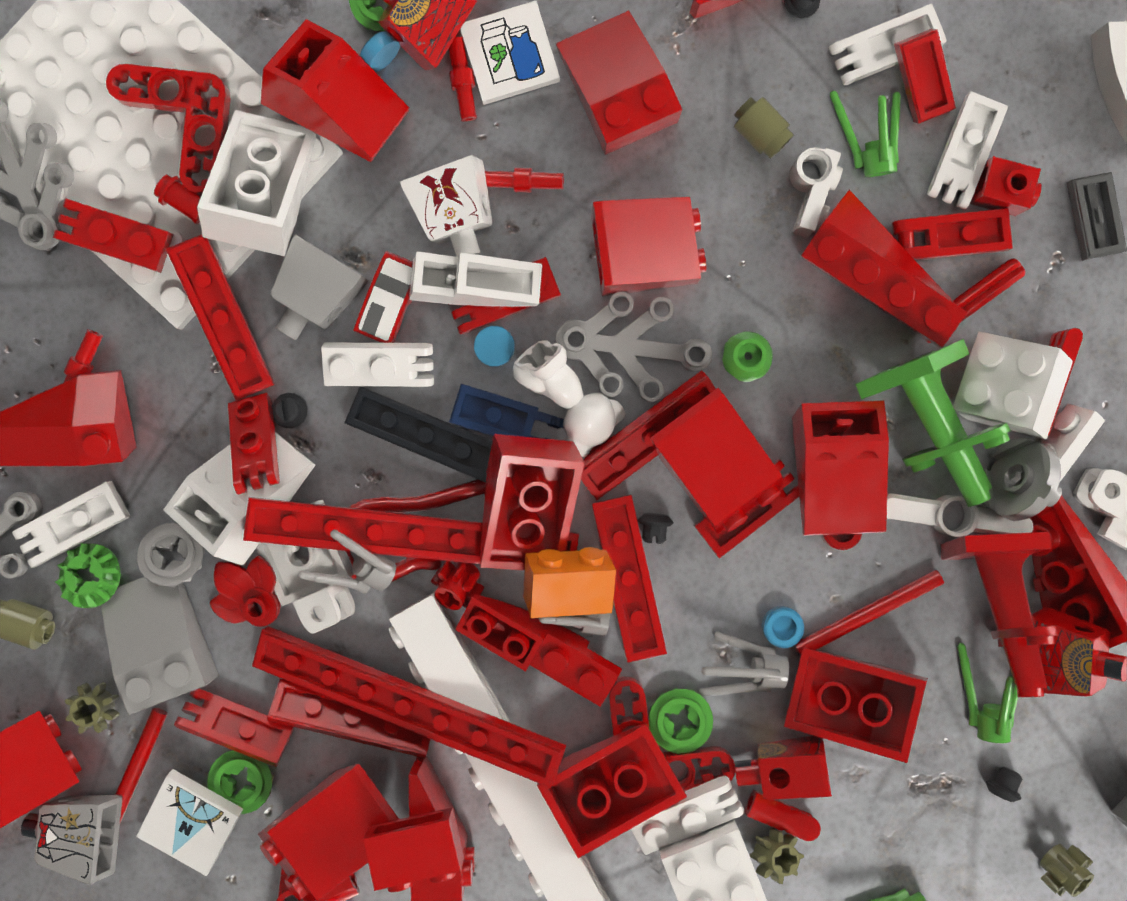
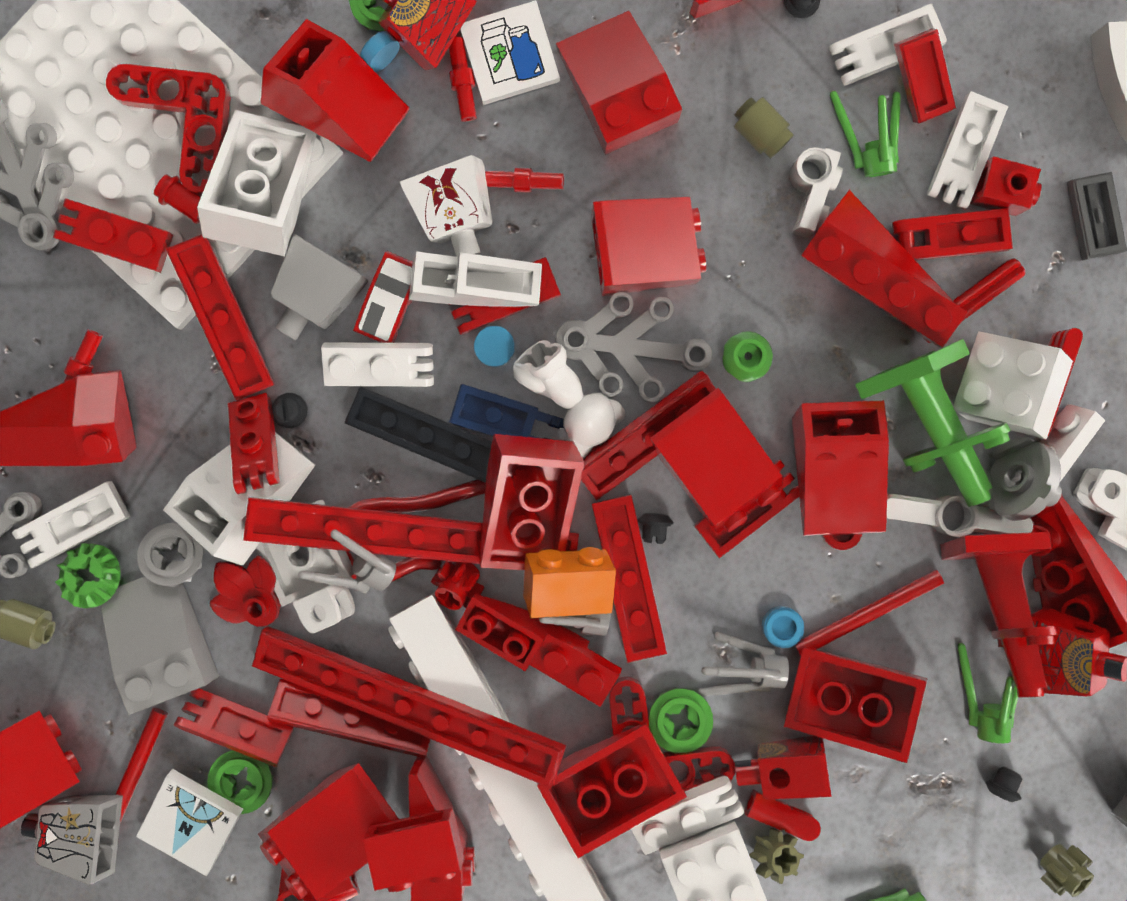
olive gear [65,682,120,734] -> none

